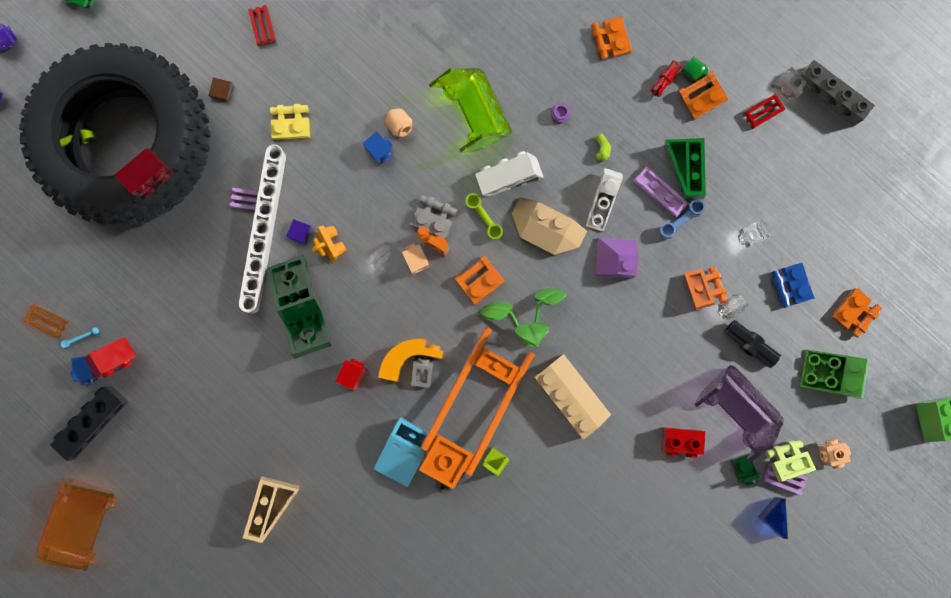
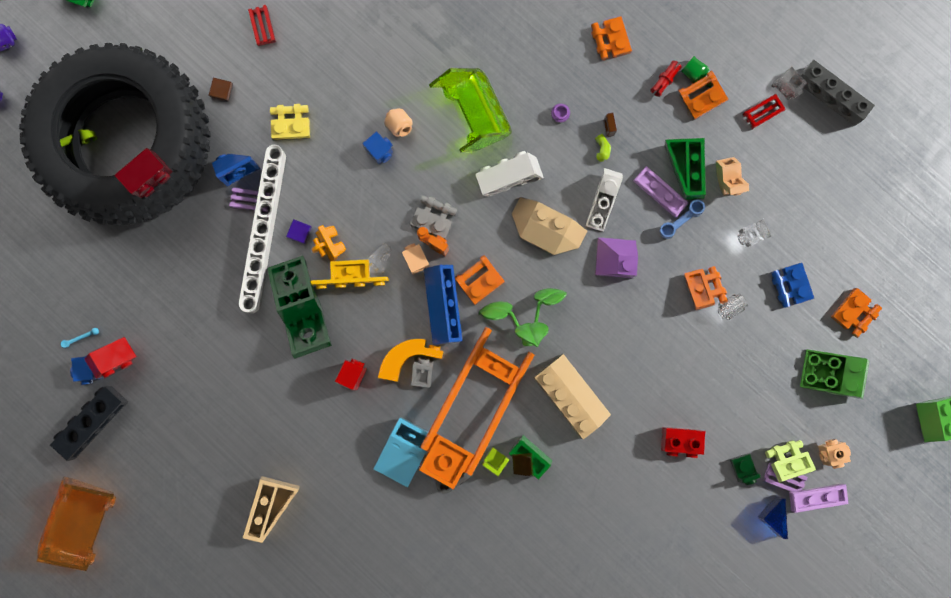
clear orange tile [23,304,69,338] -> none
lime bar [465,193,503,240] -> none
clear purple windscreen [694,365,784,462] -> none
black piece [724,320,781,368] -> none
none -> blue slope [212,154,261,187]
none -> yellow bracket [311,260,389,289]
none -> blue brick [424,265,463,345]
none -> green hinge [509,435,552,480]
none -> dark brown slope [512,453,533,476]
none -> reddish brown tile [604,113,617,137]
none -> light nougat brick [716,157,749,196]
none -> lavender tile [789,484,848,513]

